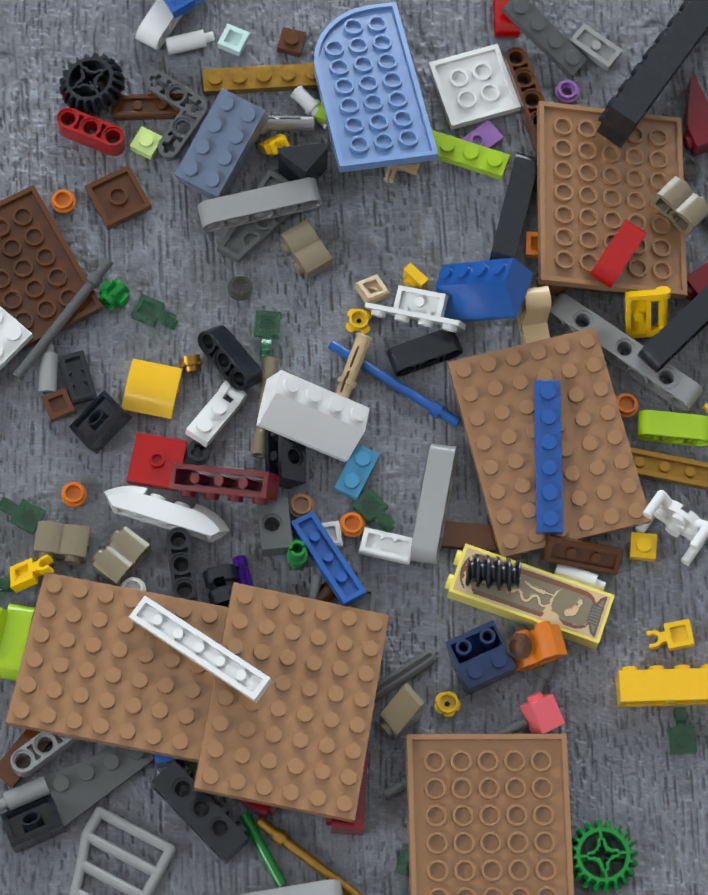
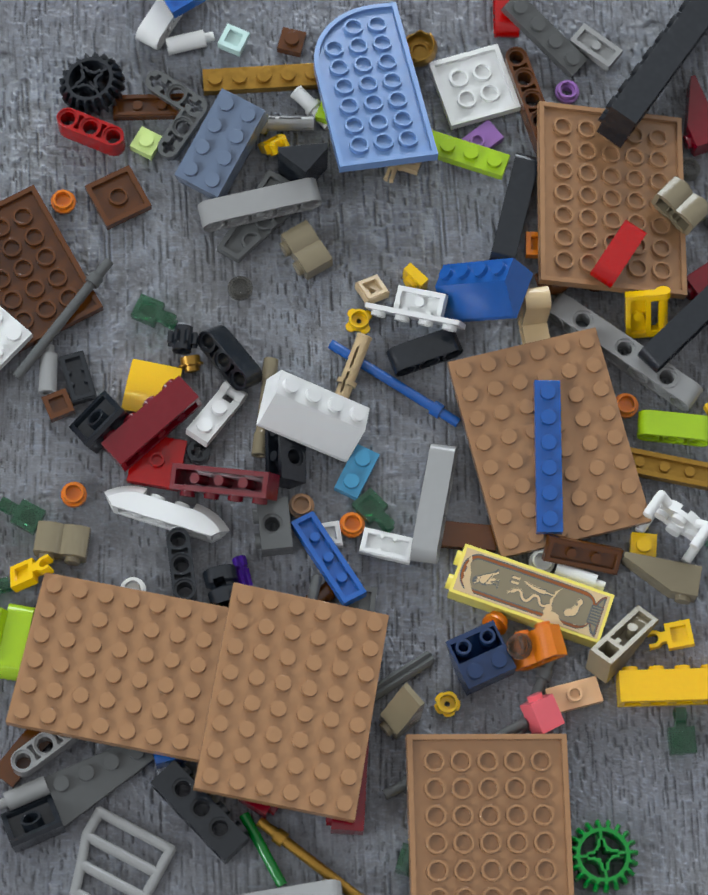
dark tan brick [92,526,151,586] -> none
green gear [98,279,129,310] -> none
white plate [129,596,273,703] -> none
clear green plate [254,310,281,357] -> none
green pin [287,540,308,571] -> none
black piece [465,554,522,592] -> none
none -> dark red brick [101,376,202,472]
none -> black gear [167,324,198,355]
none -> pearl gold hair [406,30,438,68]
none -> orange plate [482,611,508,635]
none -> white plate [529,549,555,572]
none -> light nougat plate [544,676,603,713]
none -> dark tan slope [585,605,659,683]
none -> dark tan slope [621,551,702,604]

